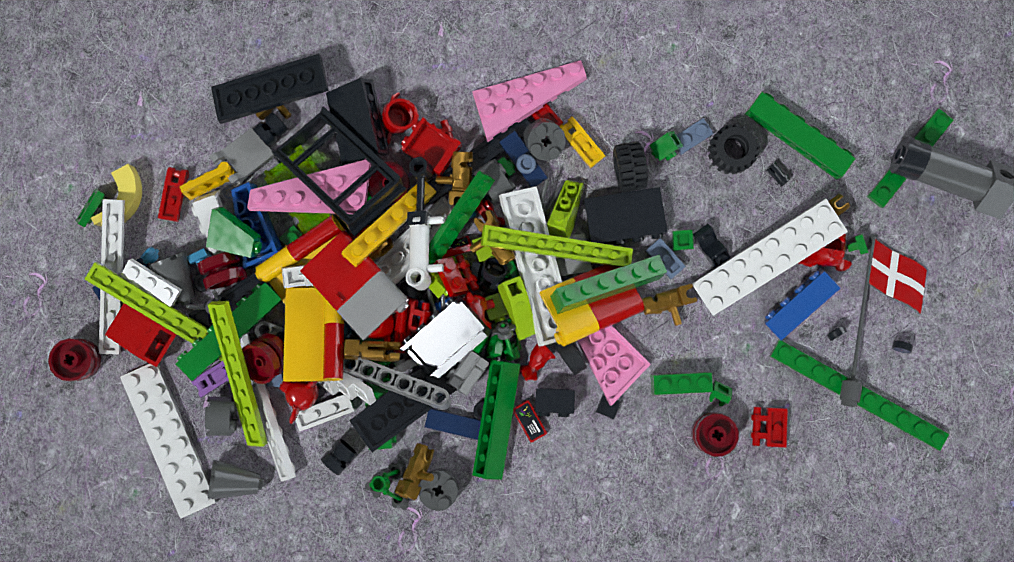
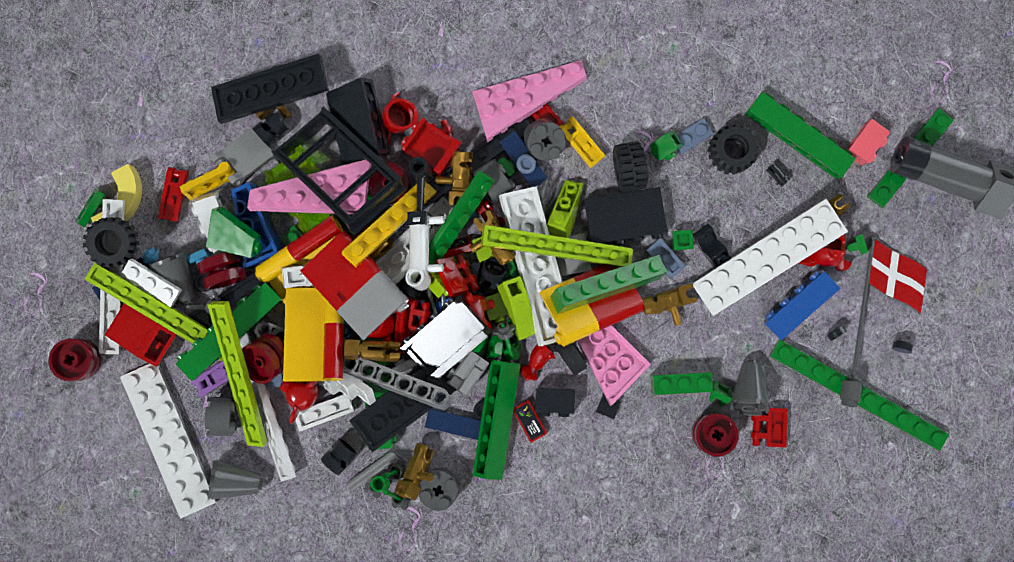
none -> black tyre [83,217,140,267]
none -> light grey axle [346,451,397,491]
none -> dark grey cone [730,360,770,416]
none -> coral brick [846,119,890,165]

